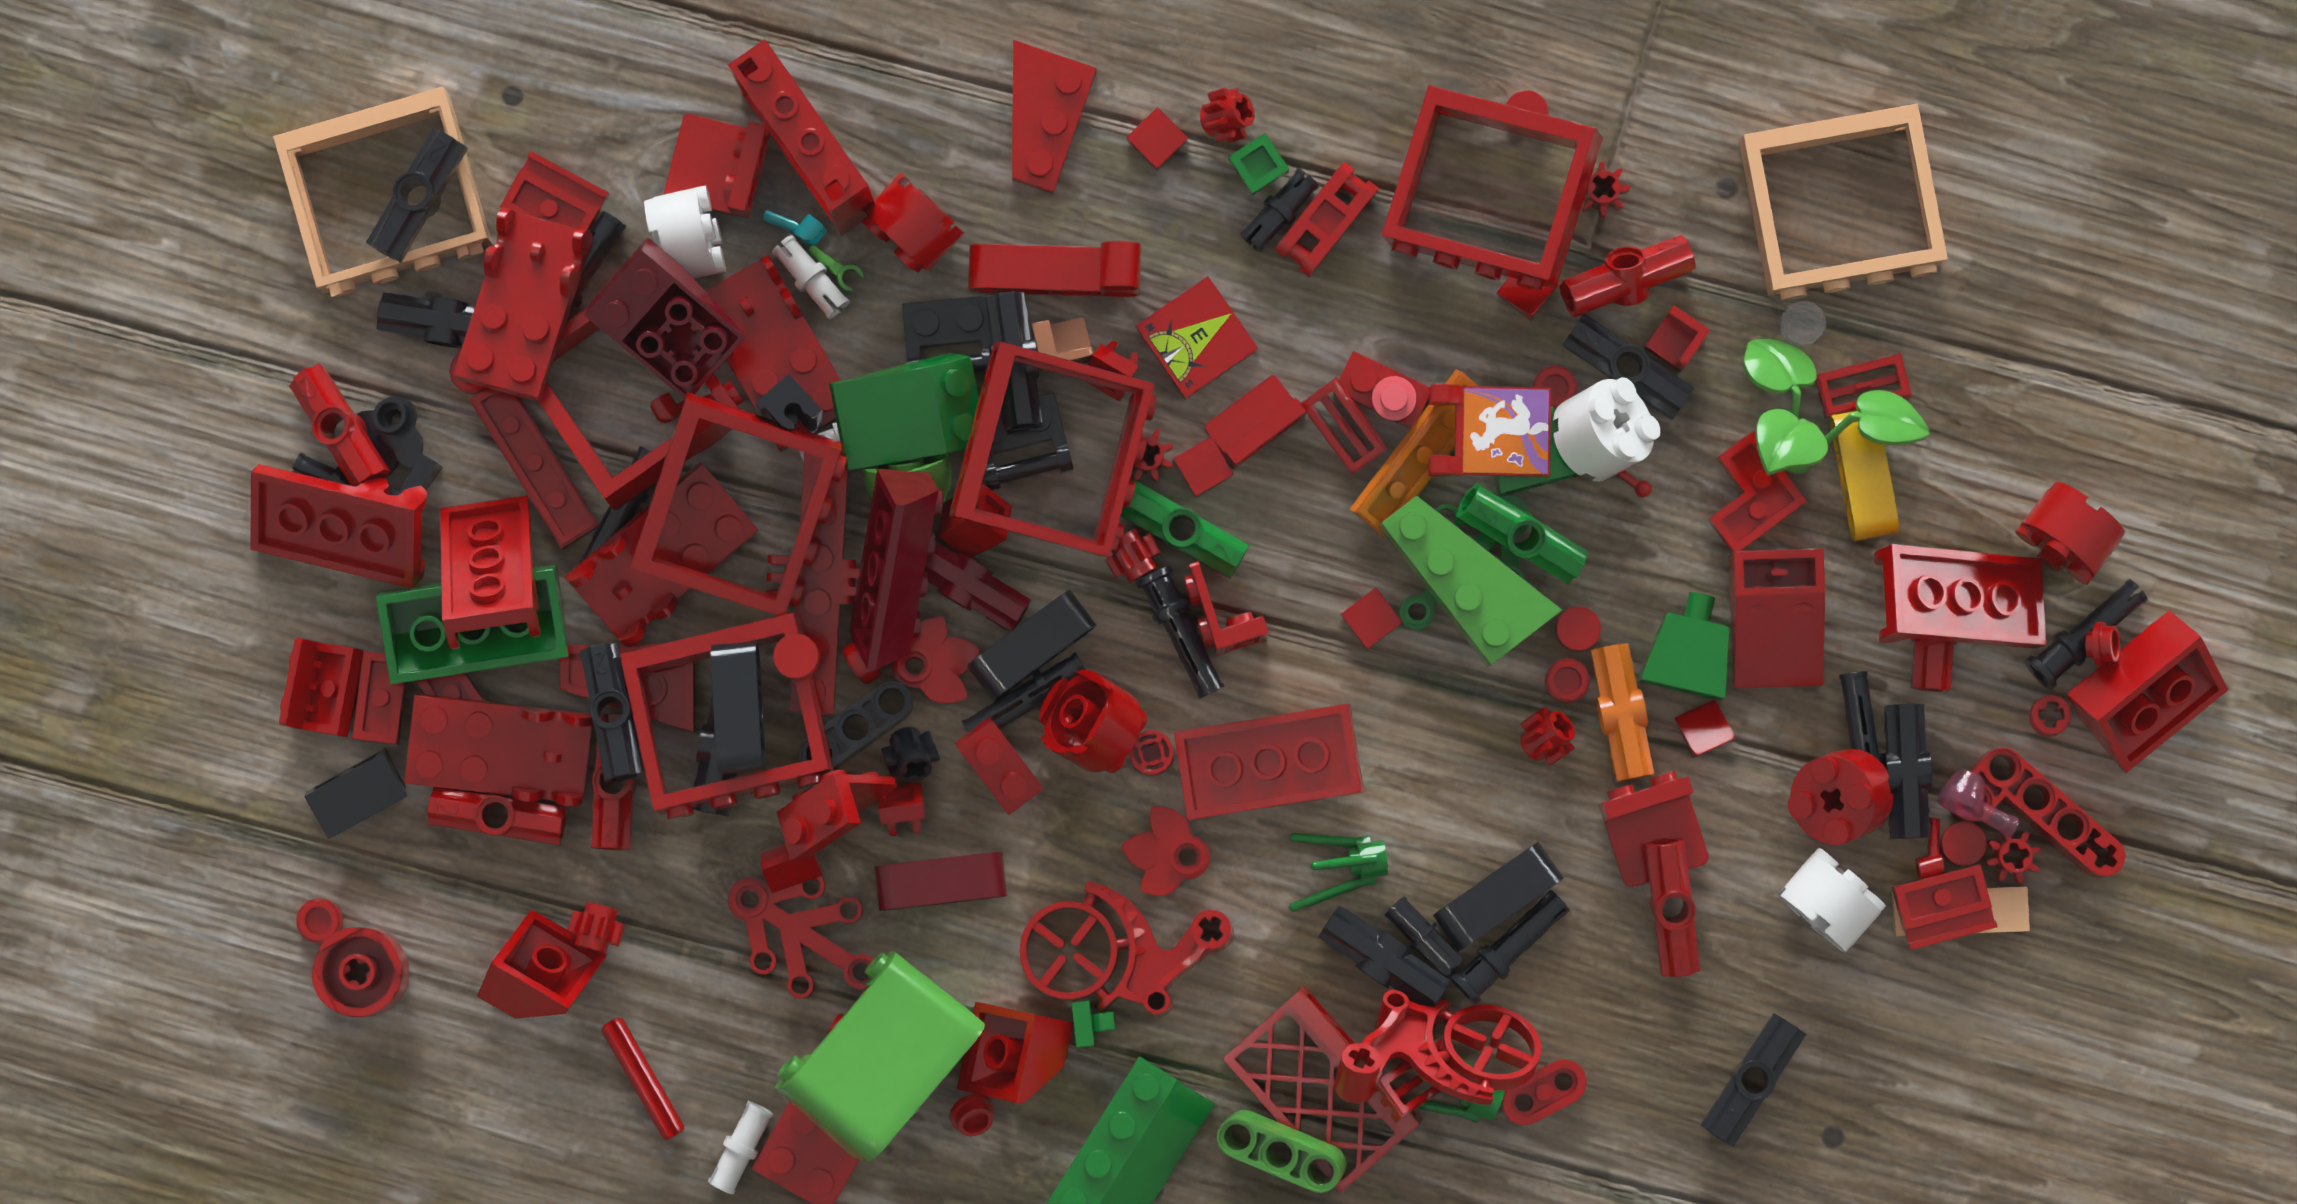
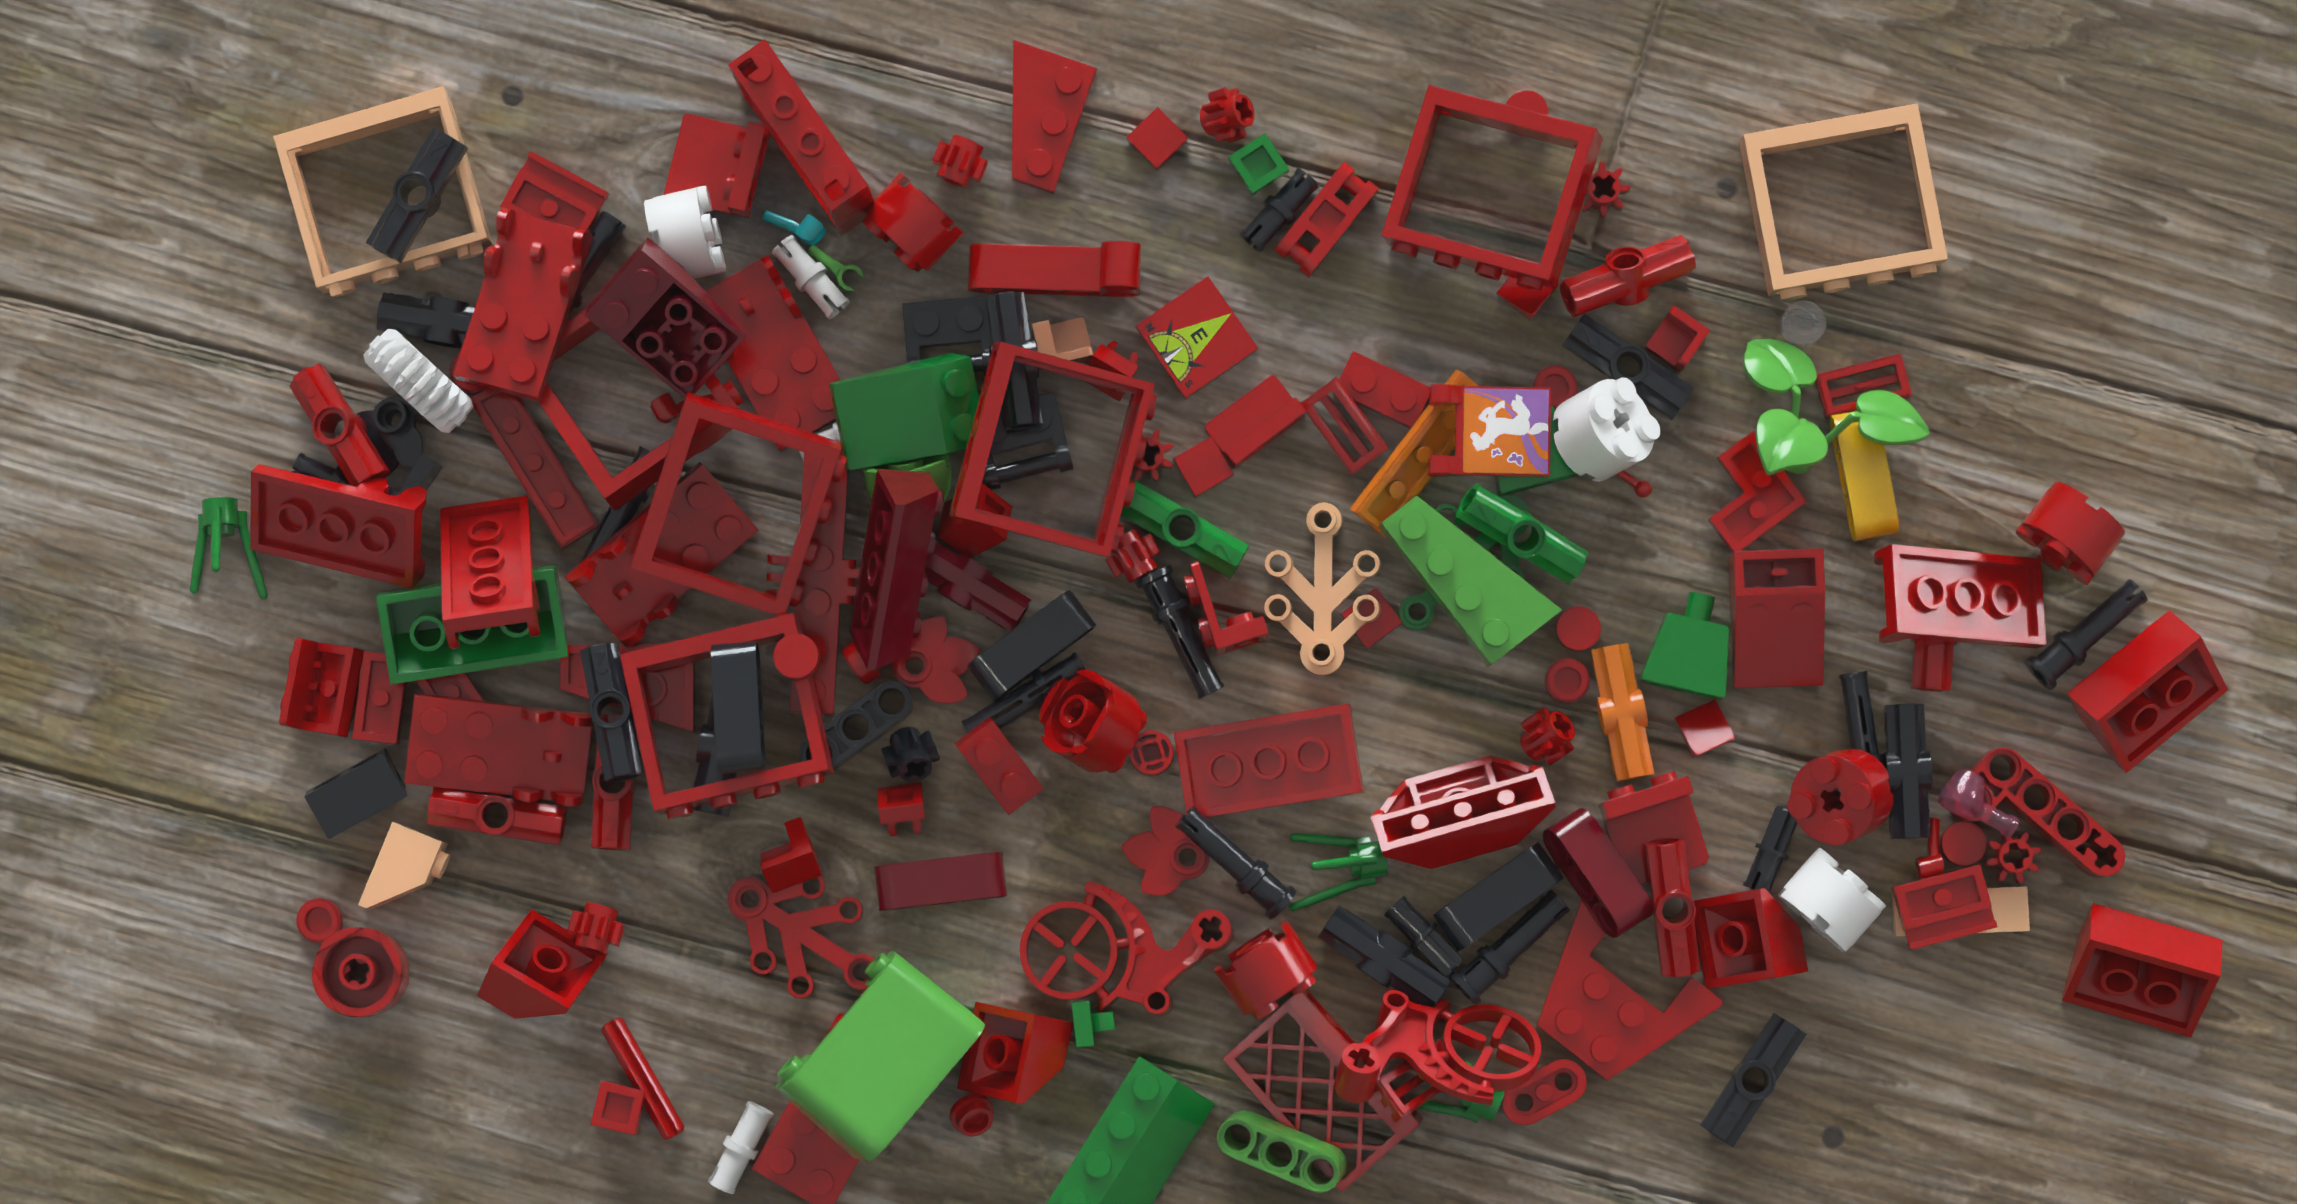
black hinge [755,374,822,433] -> none
red bracket [776,770,897,861] -> none
coral plate [1372,376,1416,421] -> none
red bush [2029,695,2072,737] -> none
red plate [2085,622,2120,666] -> none
none -> green plant [190,497,268,599]
none -> light nougat slope [358,822,450,909]
none -> white gear [363,329,473,433]
none -> red panel [590,1081,647,1135]
none -> red gear [932,134,988,189]
none -> black pin [1175,805,1297,920]
none -> red brick [1213,920,1317,1020]
none -> light nougat plant [1264,502,1381,675]
none -> red wedge [1371,755,1556,869]
none -> red wing [1536,900,1723,1081]
none -> dark red beam [1542,808,1653,938]
none -> red slope [1694,888,1808,989]
none -> black axle [1743,806,1798,894]
none -> red slope [2062,903,2223,1037]

